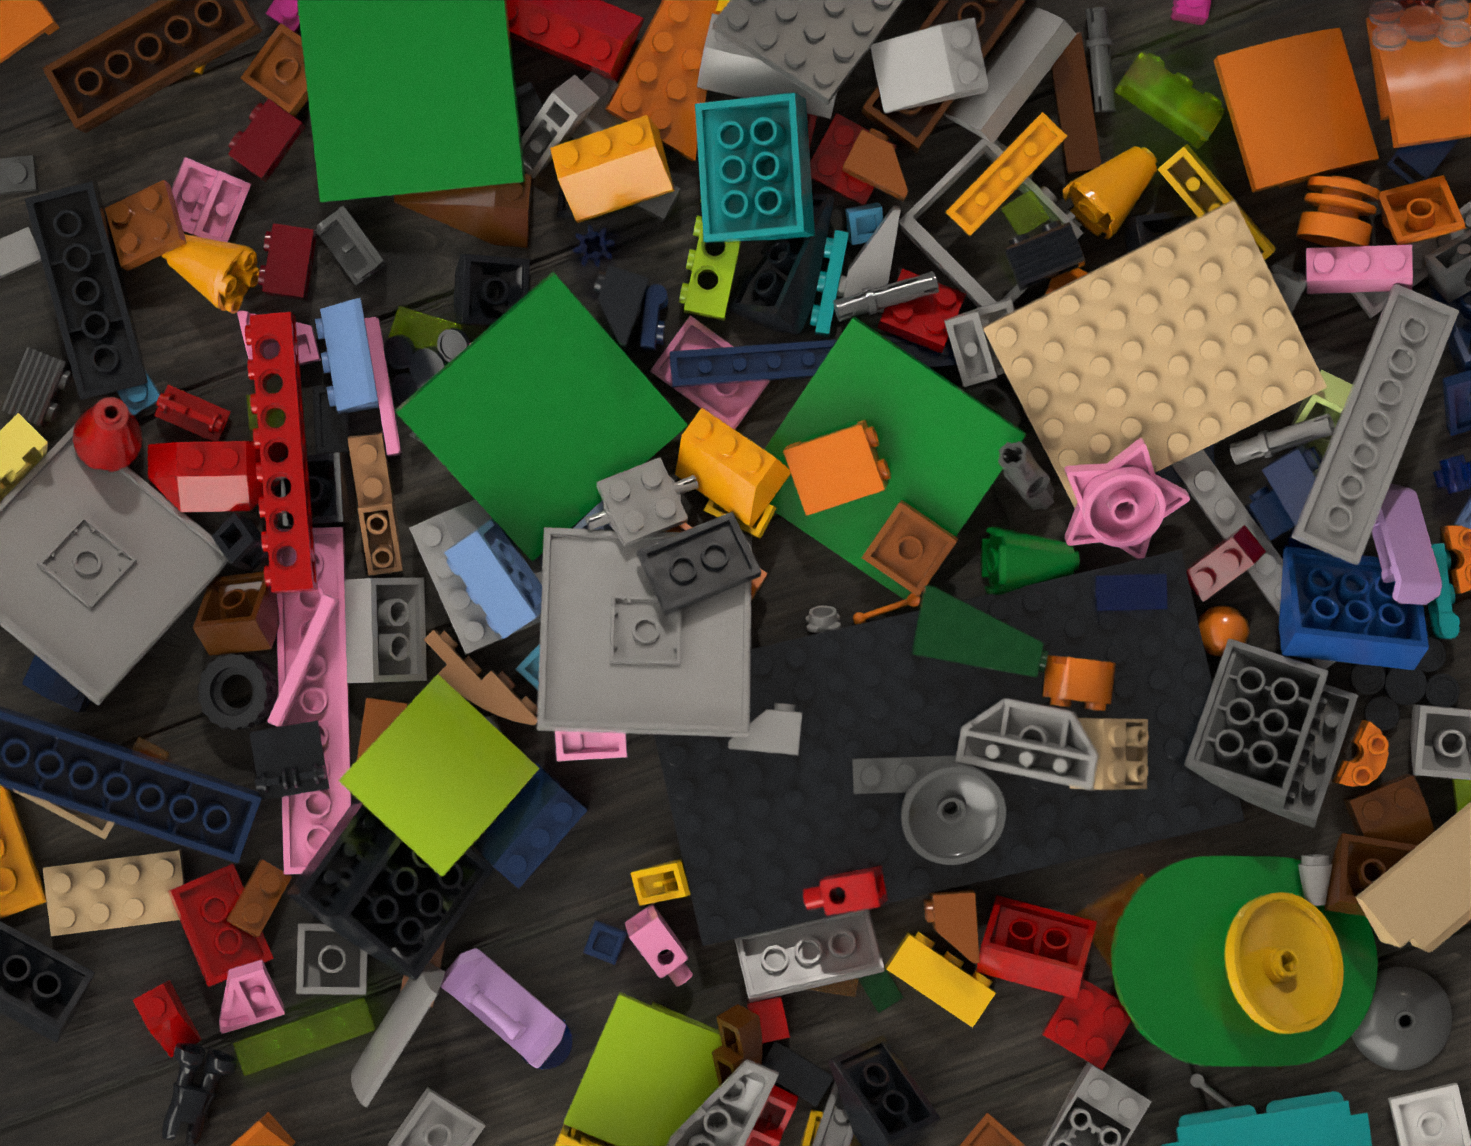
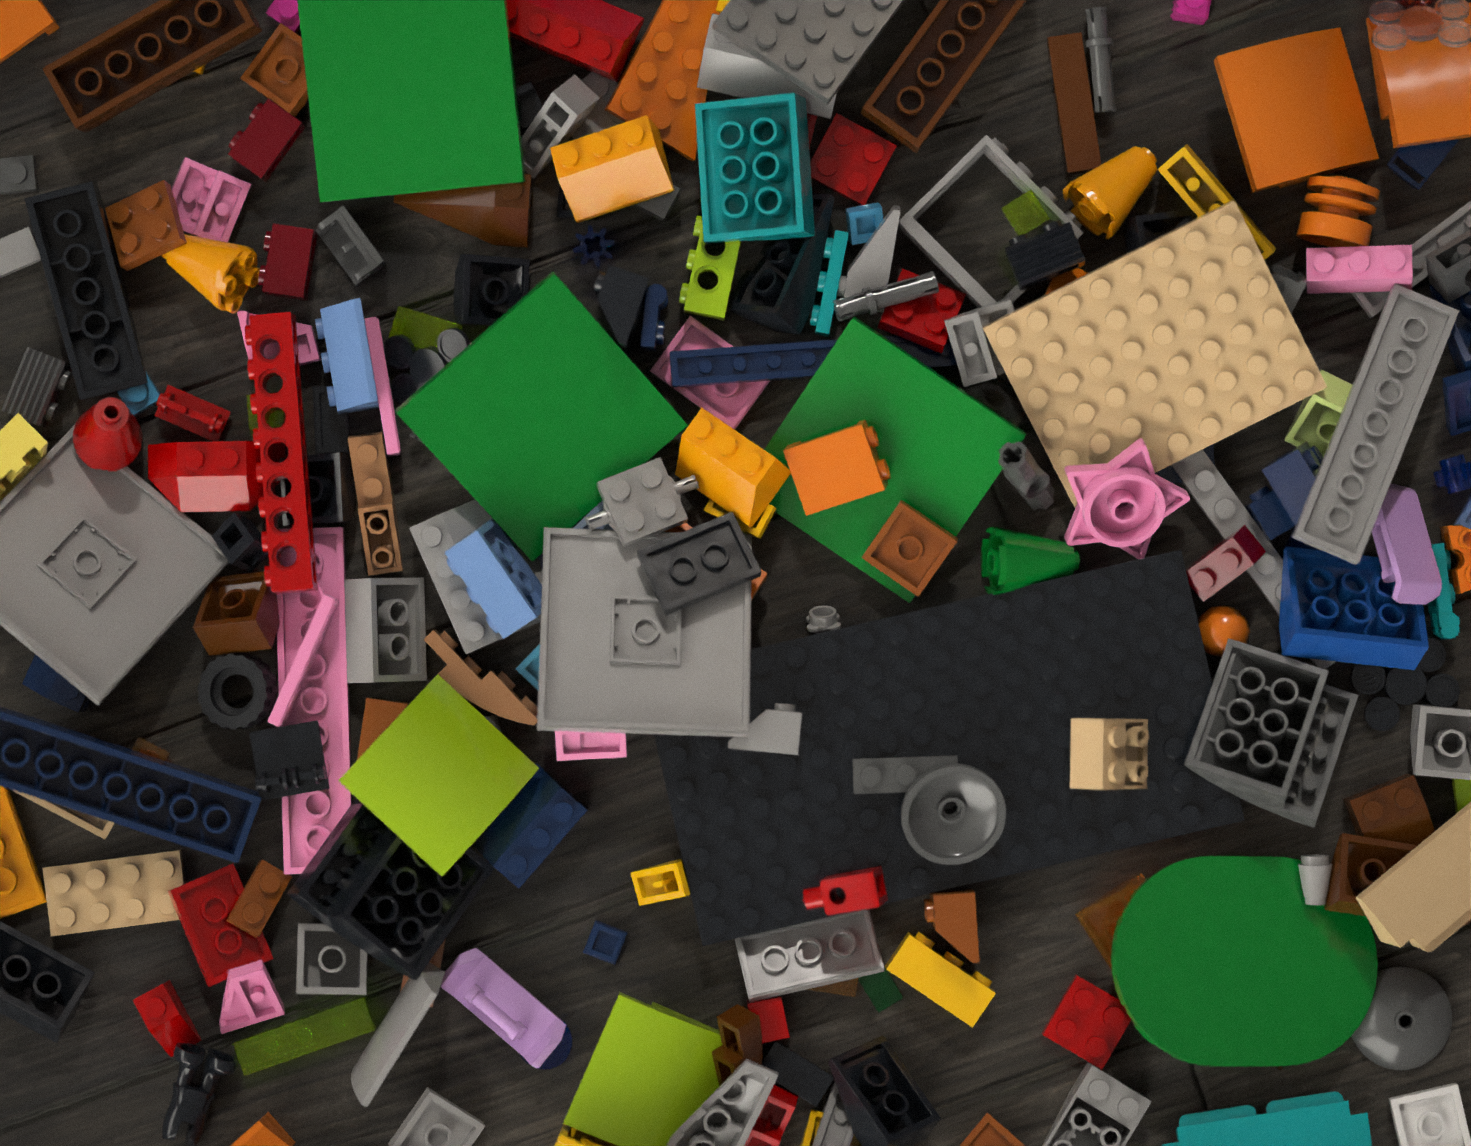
bright pink torso [625,903,693,987] -> none
dark orange slope [842,128,908,202] -> none
orange hinge [853,593,921,625] -> none
light grey slope [870,18,989,114] -> none
dark green slope [911,585,1048,677] -> none
light grey slope [945,6,1076,144] -> none
light orange tile [945,112,1067,236] -> none
light grey wedge [955,698,1099,790] -> none
red slope [976,895,1097,999] -> none
orange cylinder [1042,655,1116,711] -> none
clear blue tile [1095,574,1167,611] -> none
clear neon green slope [1114,52,1226,149] -> none
light grey hinge [1190,1073,1235,1108] -> none
yellow dish [1225,892,1344,1034] -> none
light grey pin [1230,413,1335,465] -> none
orange cylinder [1332,720,1389,787] -> none
orange slope [1377,175,1465,245] -> none

